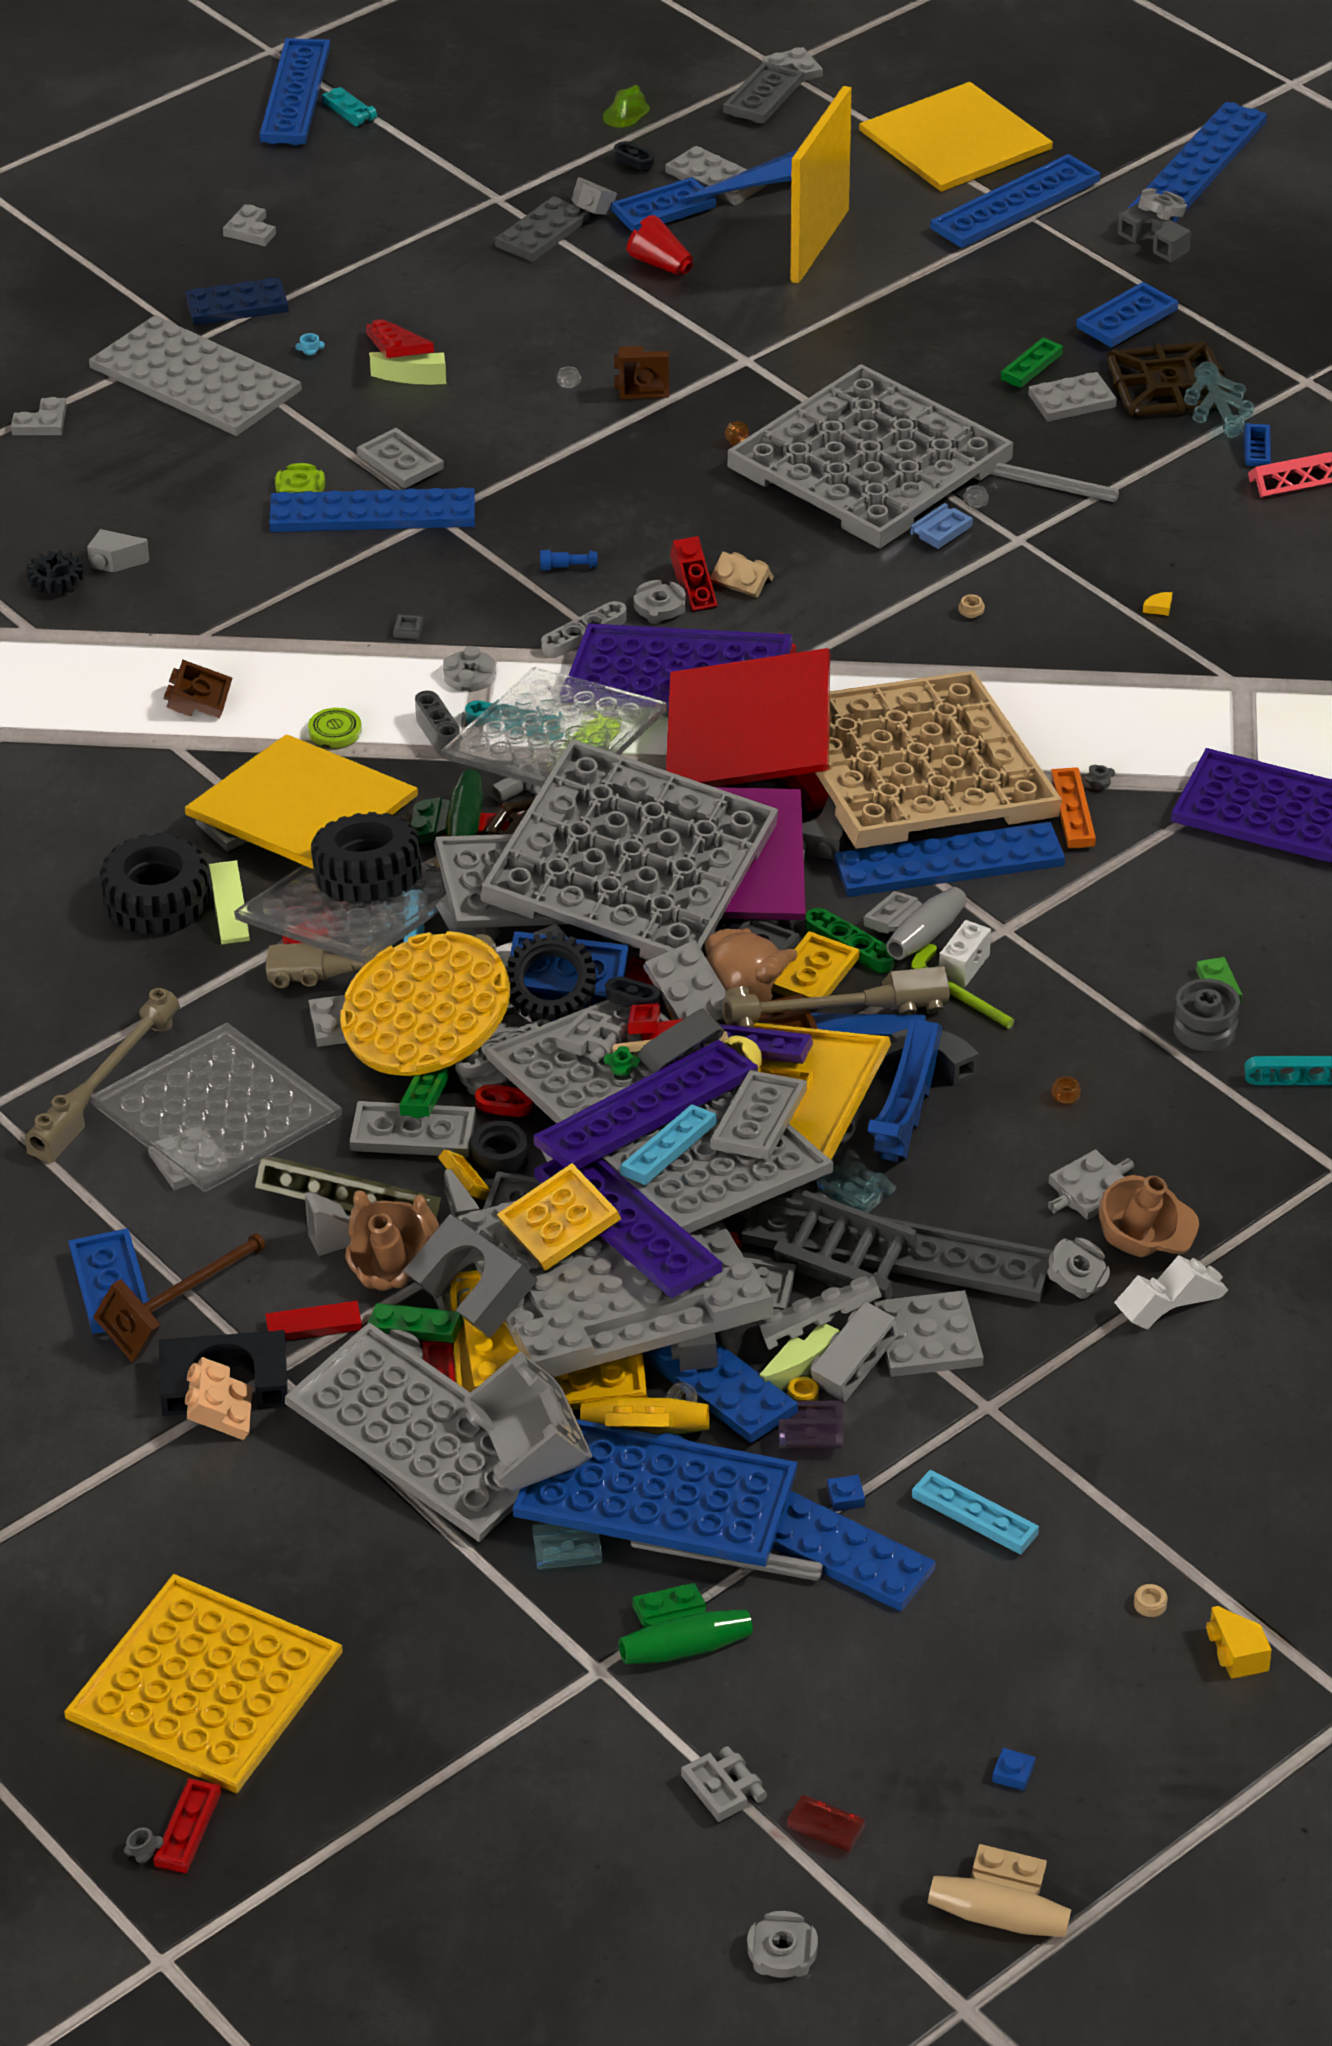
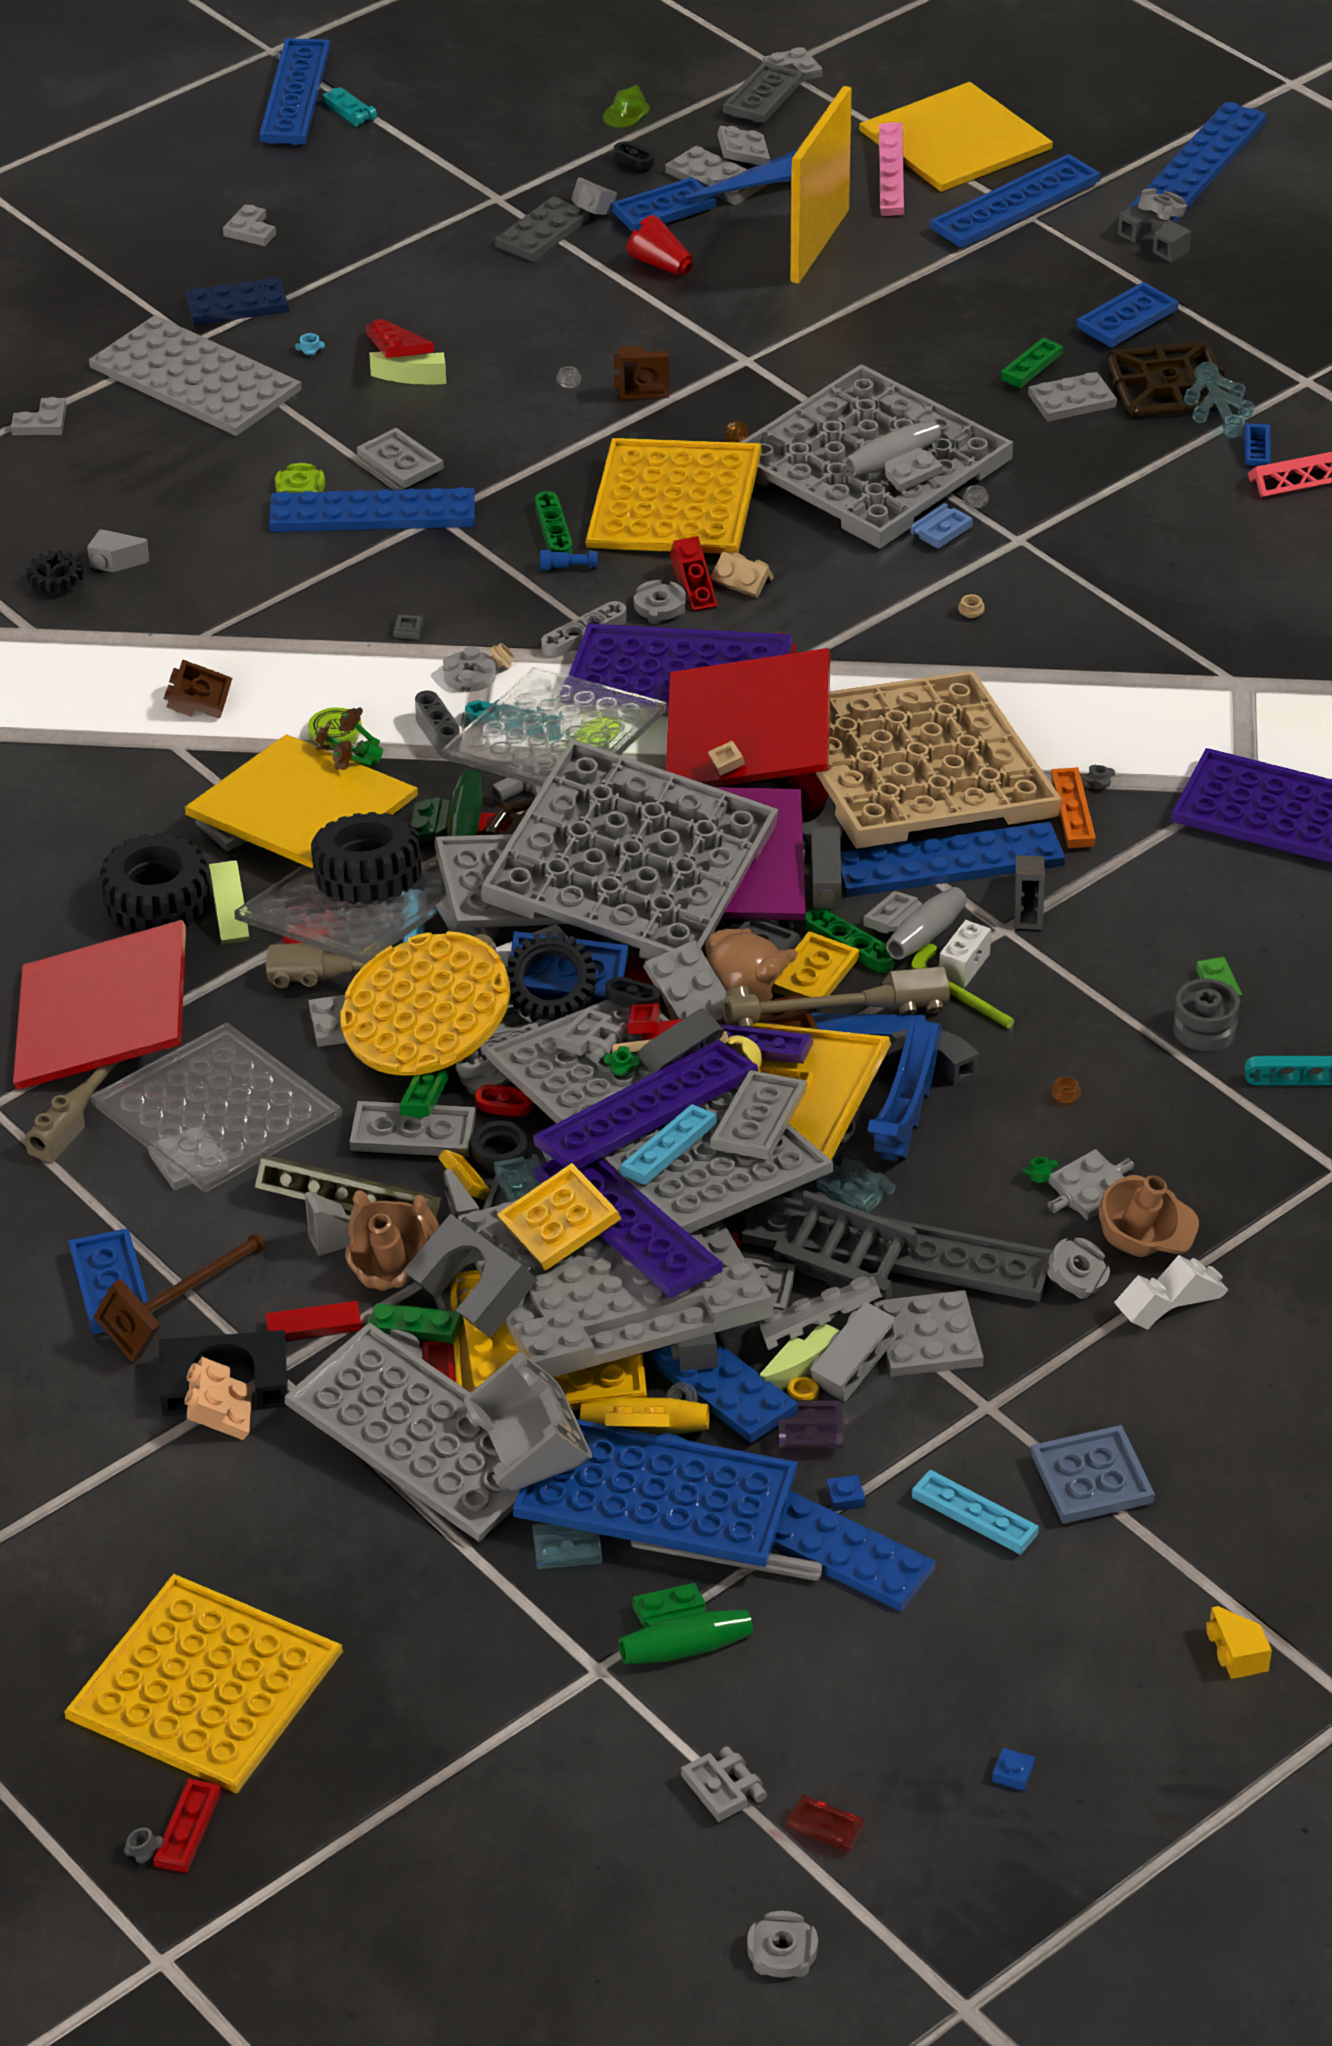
tan plate [928,1844,1071,1937] -> none
light grey axle [990,463,1119,502] -> none
tan tile [1134,1584,1168,1617] -> none
yellow tile [1143,592,1173,616] -> none
none -> red tile [13,920,186,1090]
none -> plant [314,707,383,770]
none -> tan plate [490,643,515,668]
none -> clear light blue plate [494,1154,541,1203]
none -> green beam [535,491,573,554]
none -> yellow tile [585,438,762,554]
none -> tan plate [708,740,745,776]
none -> light grey plate [717,126,770,165]
none -> dark grey slope [811,826,842,908]
none -> light grey plate [845,420,943,492]
none -> bright pink plate [879,122,904,216]
none -> dark grey slope [1014,855,1045,930]
none -> green plate [1023,1157,1058,1183]
none -> sand blue plate [1030,1425,1155,1524]

